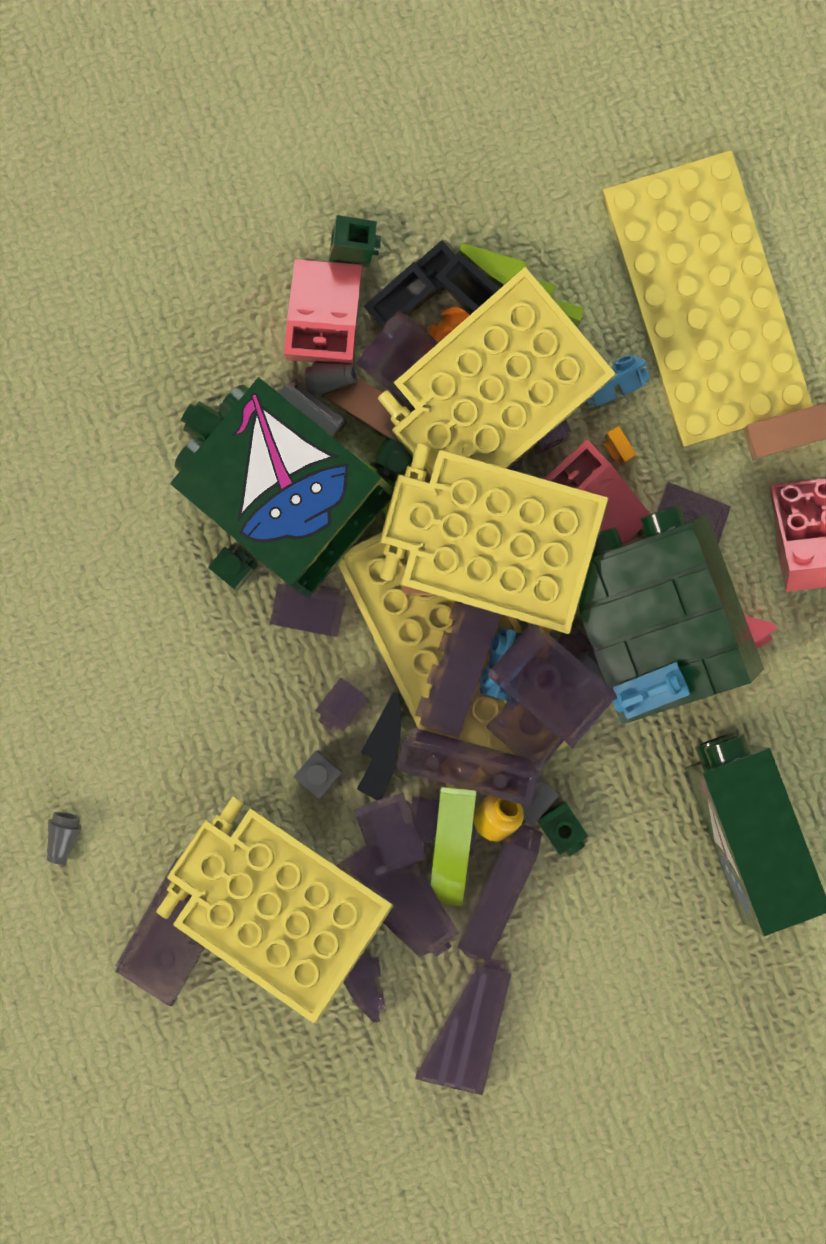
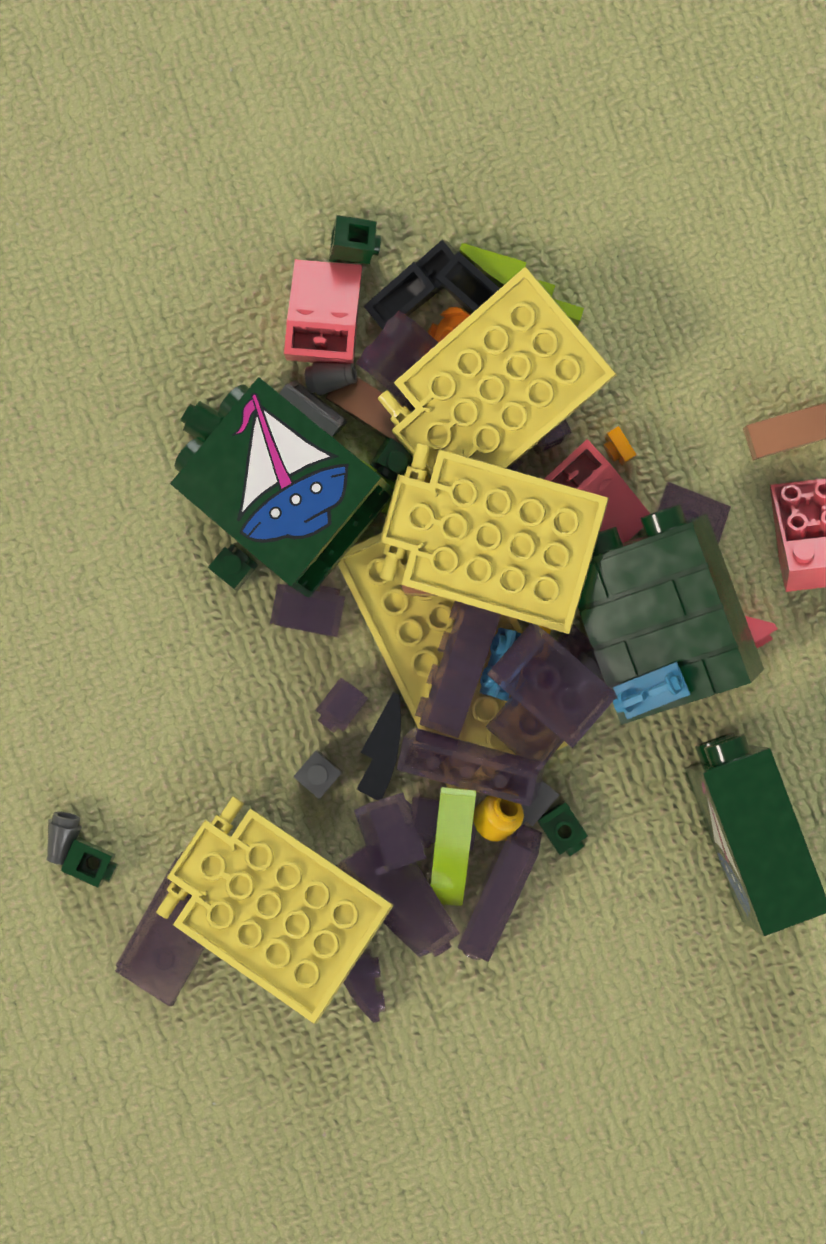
clear purple slope [415,958,511,1095] -> none
dark azure hinge [585,355,650,408] -> none
light yellow plate [602,150,813,448] -> none
none -> dark green brick [60,837,118,888]

